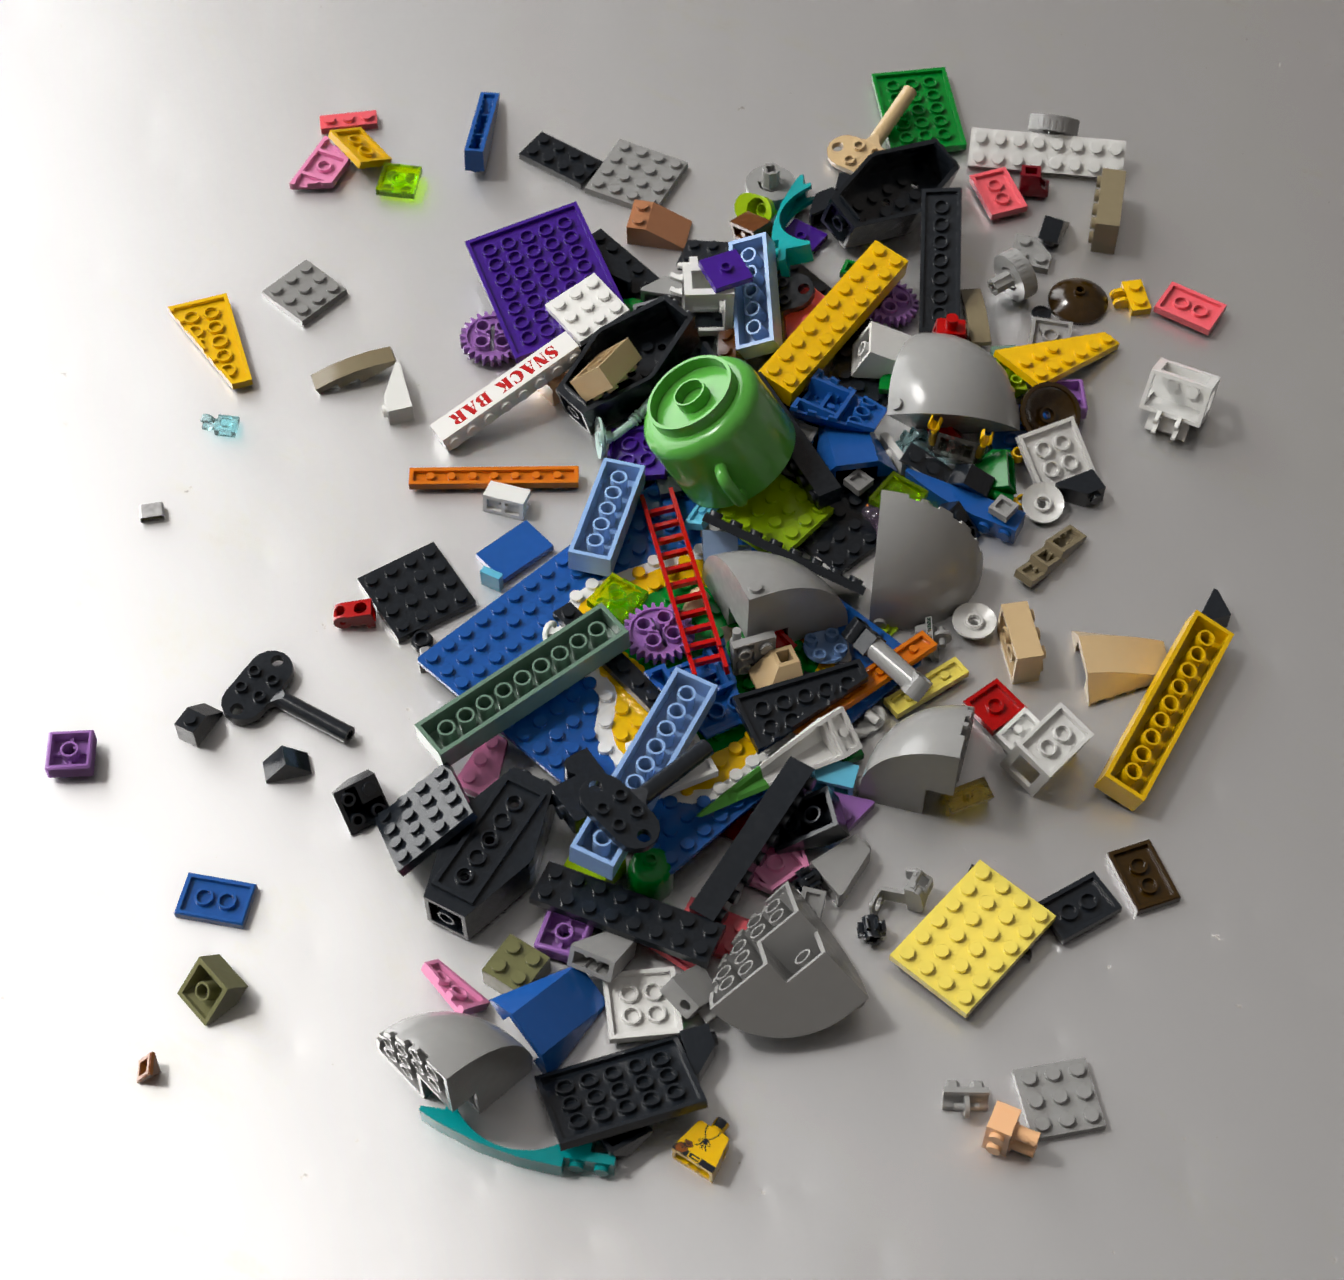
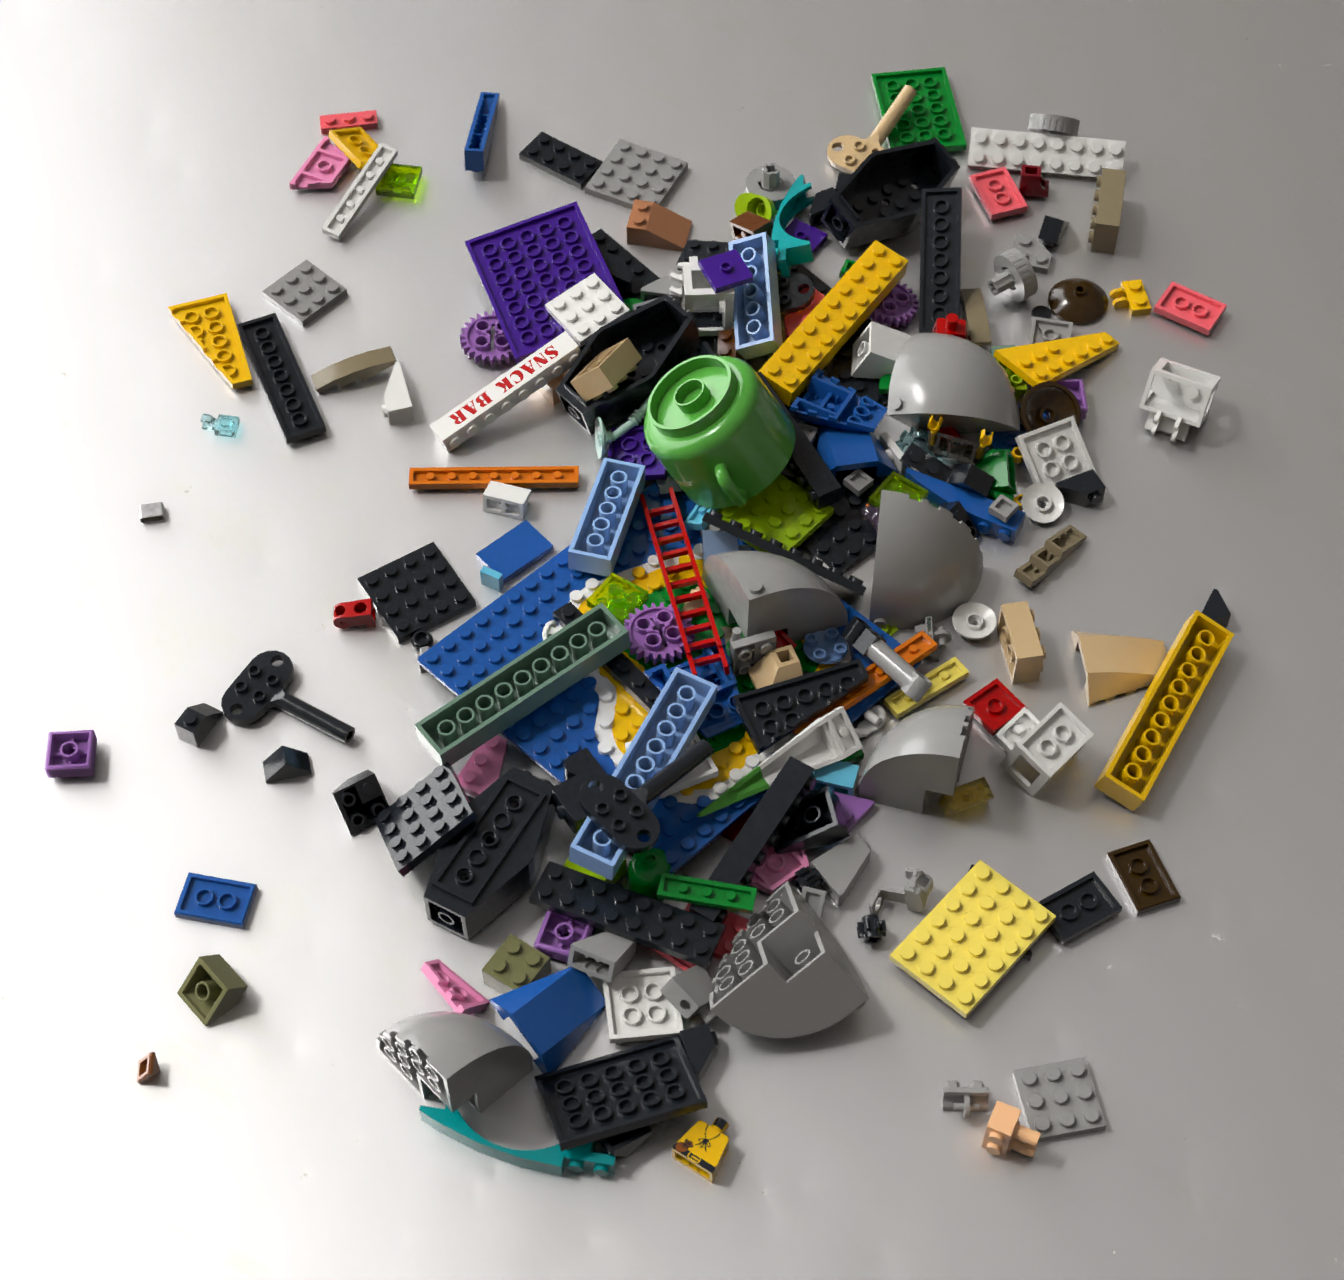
none -> black plate [237,313,327,444]
none -> white plate [322,143,398,241]
none -> green plate [657,872,757,914]

